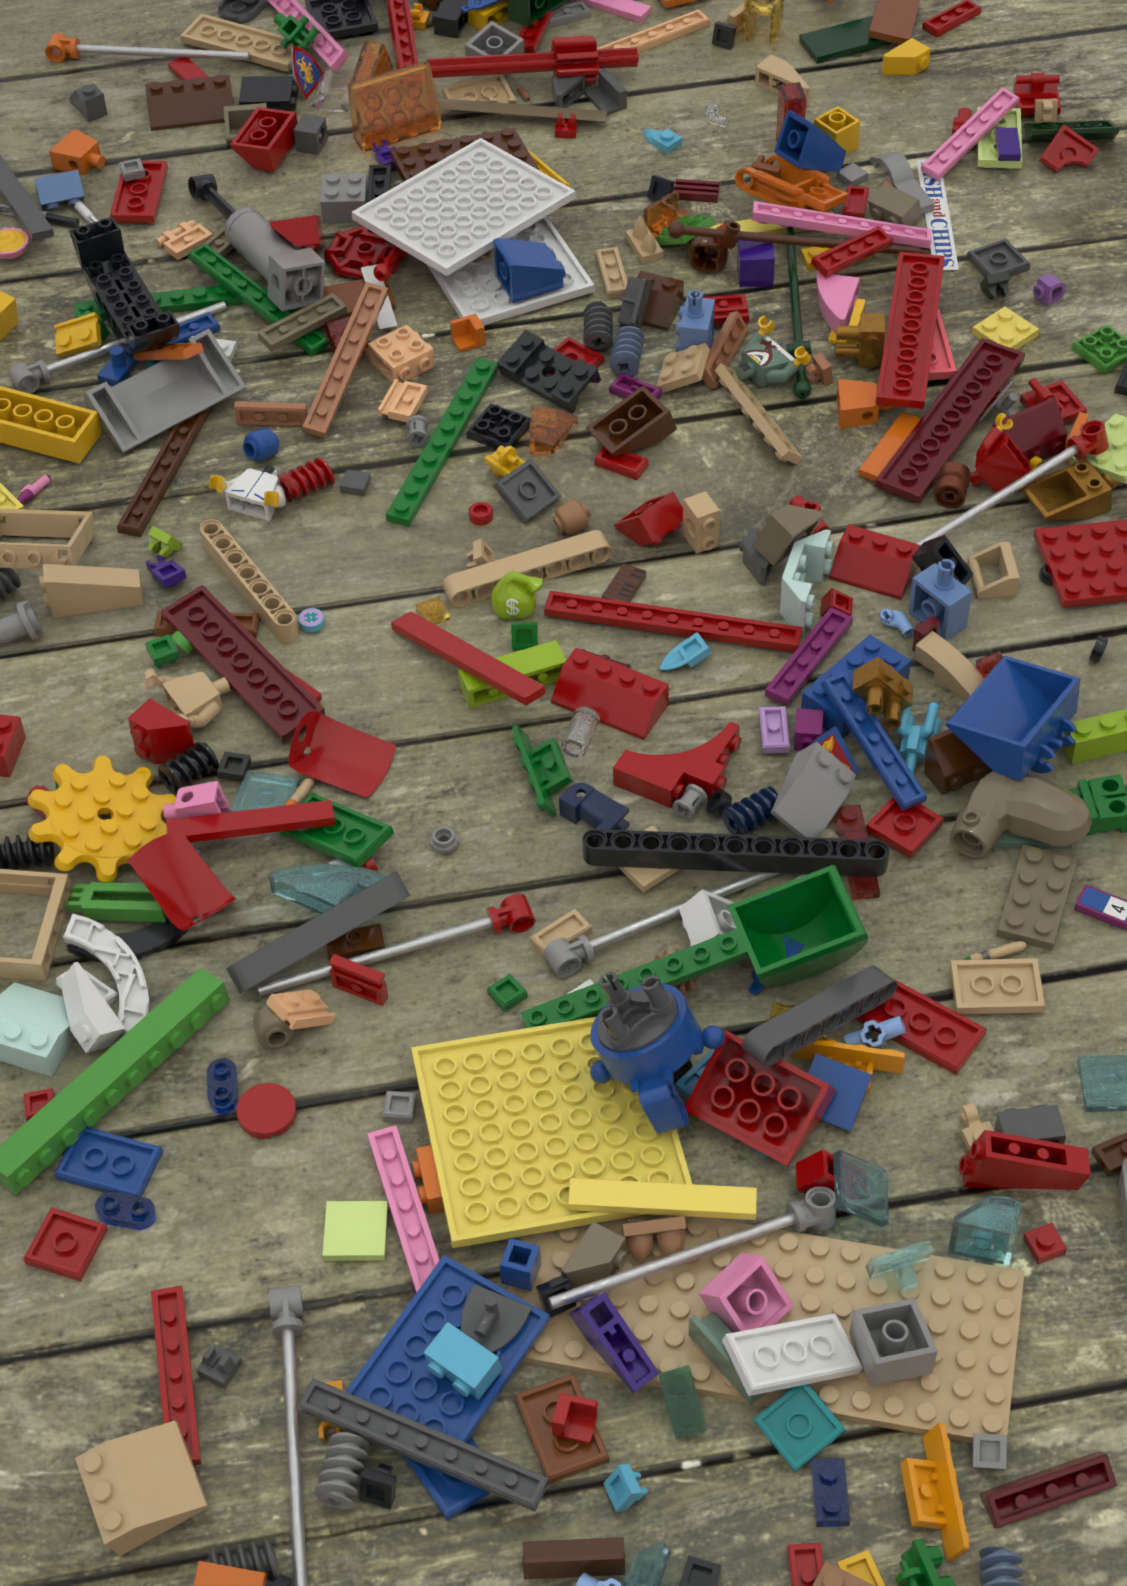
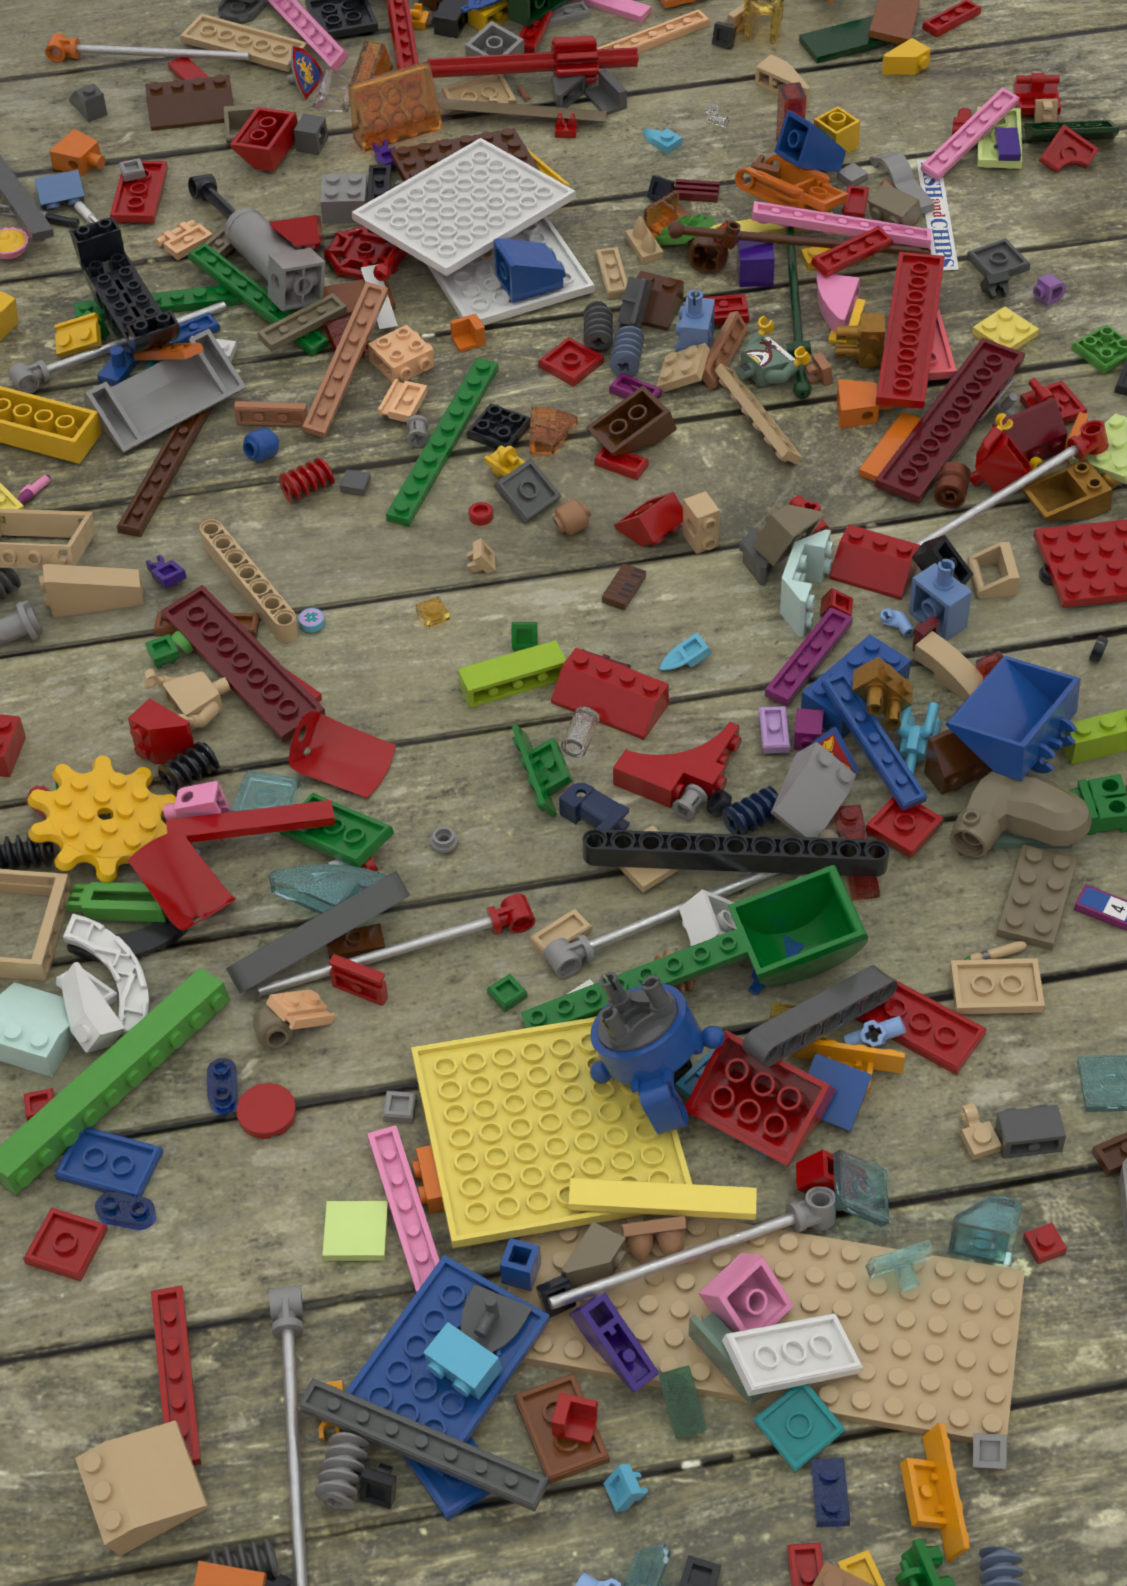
lime tile [148,526,183,559] -> none
dark grey tile [197,1344,242,1389] -> none
white torso [208,466,286,521] -> none
pearl dark grey plate [217,751,251,782] -> none
black panel [239,76,298,112] -> none
green piece [274,13,321,51] -> none
tan piece [285,777,315,805] -> none
red tile [391,611,546,706] -> none
tan beam [442,530,613,607] -> none
lime piece [491,571,543,620] -> none
black piece [497,329,601,414] -> none
reddish brown panel [523,1537,625,1580] -> none
red plate [544,591,802,652] -> none
light grey brick [849,1298,938,1386] -> none
red slope [959,1130,1091,1190] -> none
dark red slope [979,1451,1117,1528] -> none

